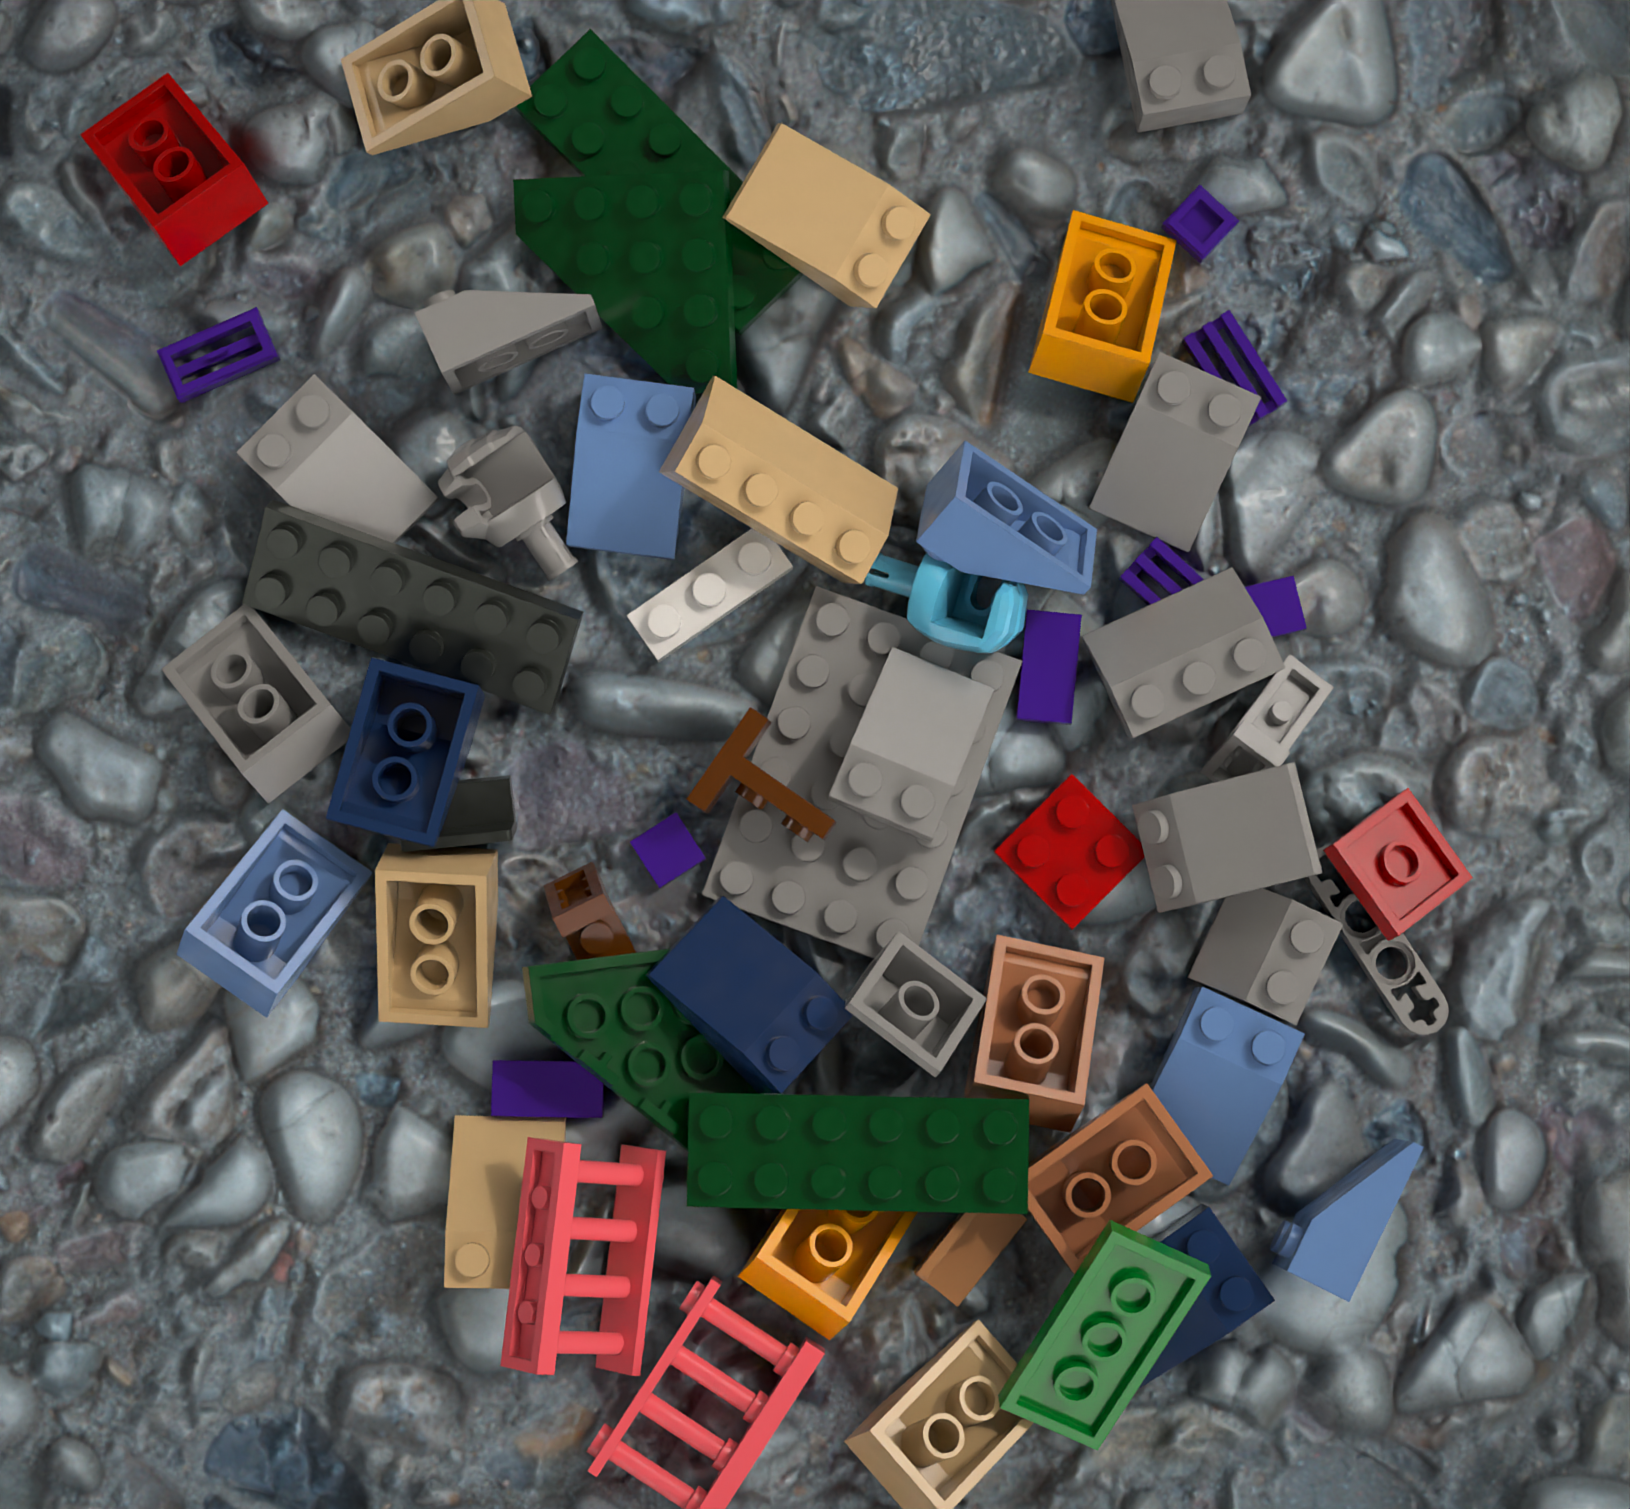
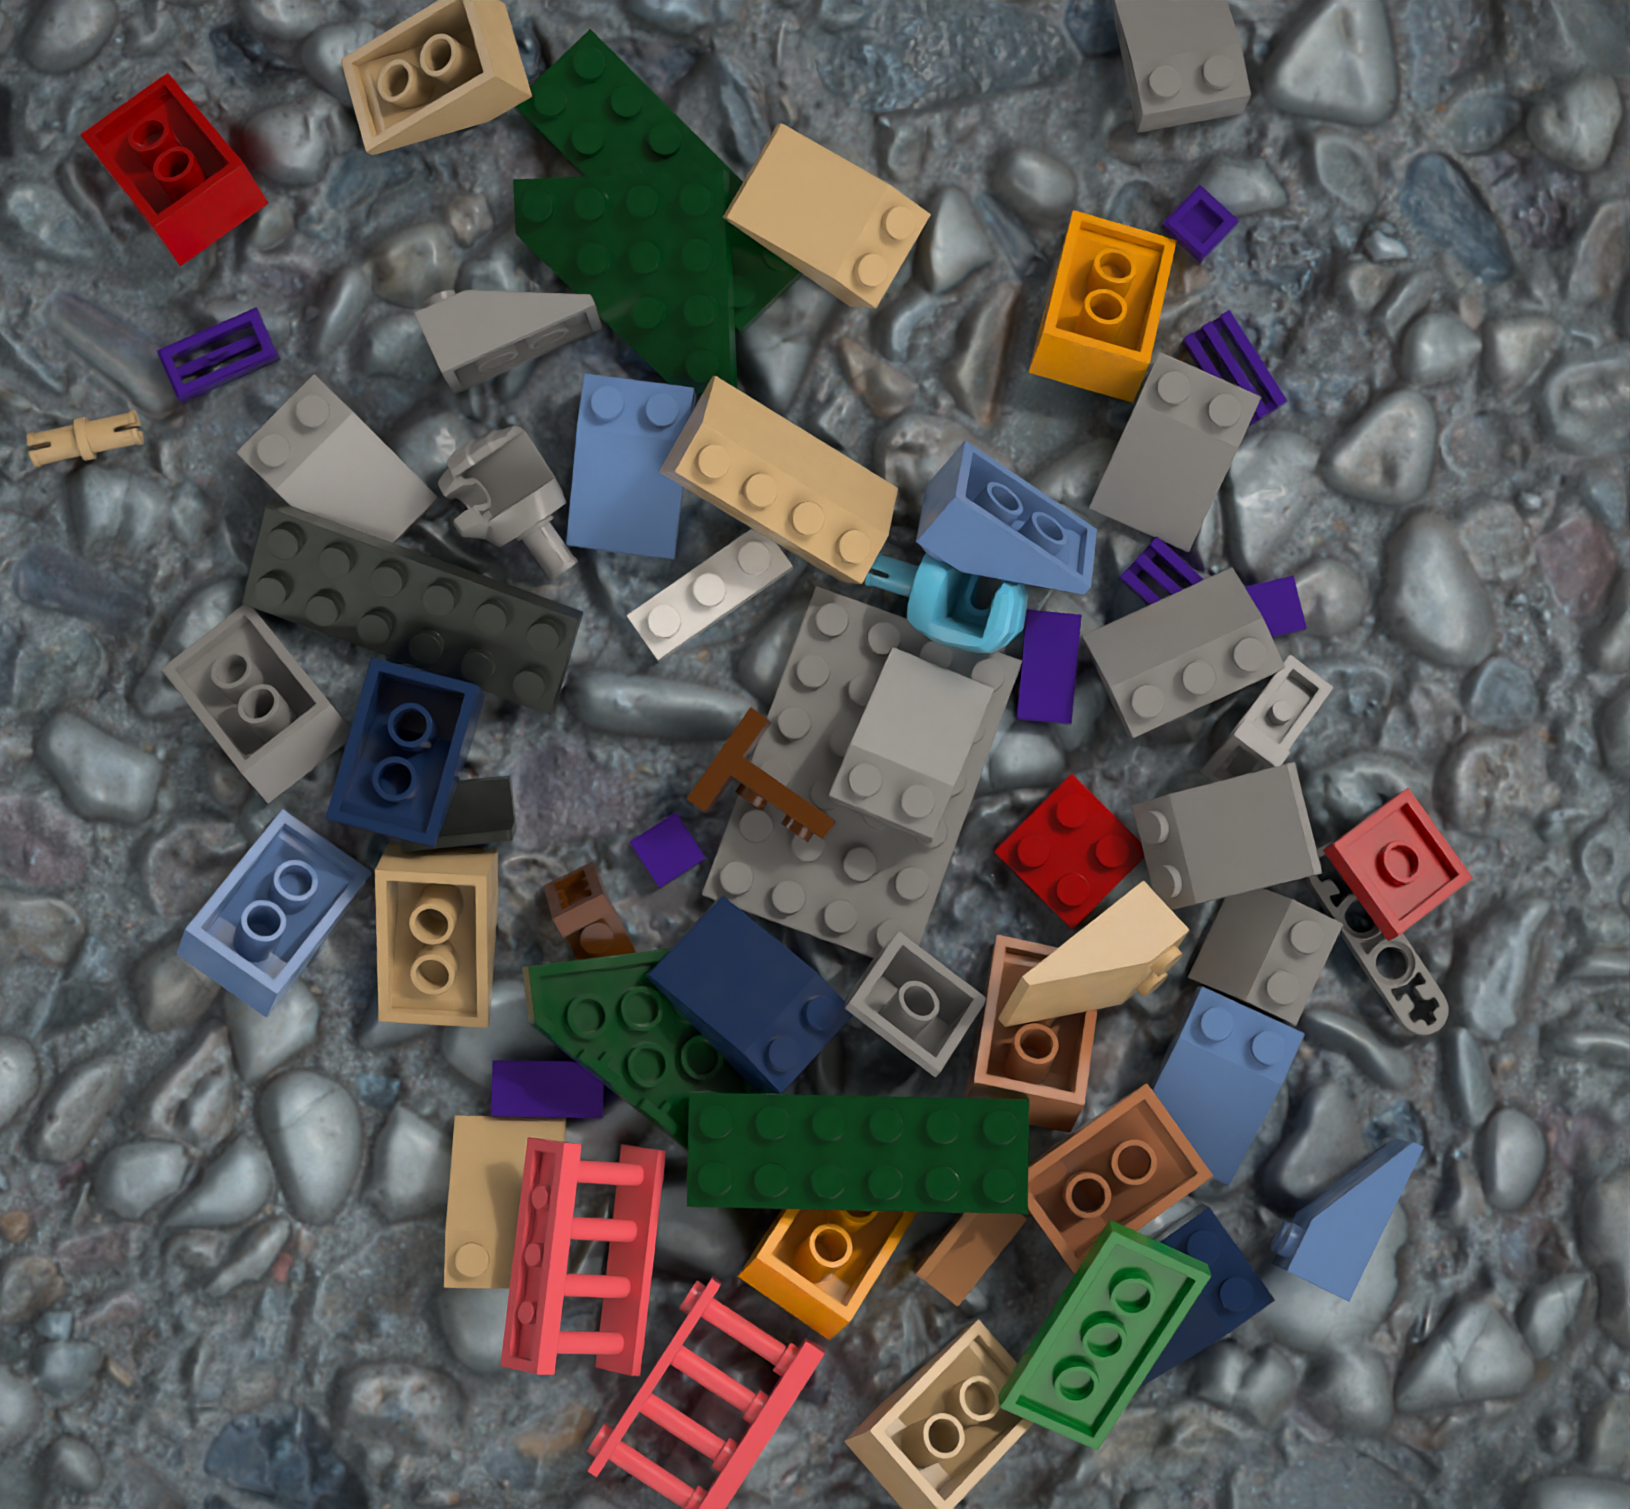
none -> tan pin [26,410,144,467]
none -> tan slope [998,880,1189,1027]

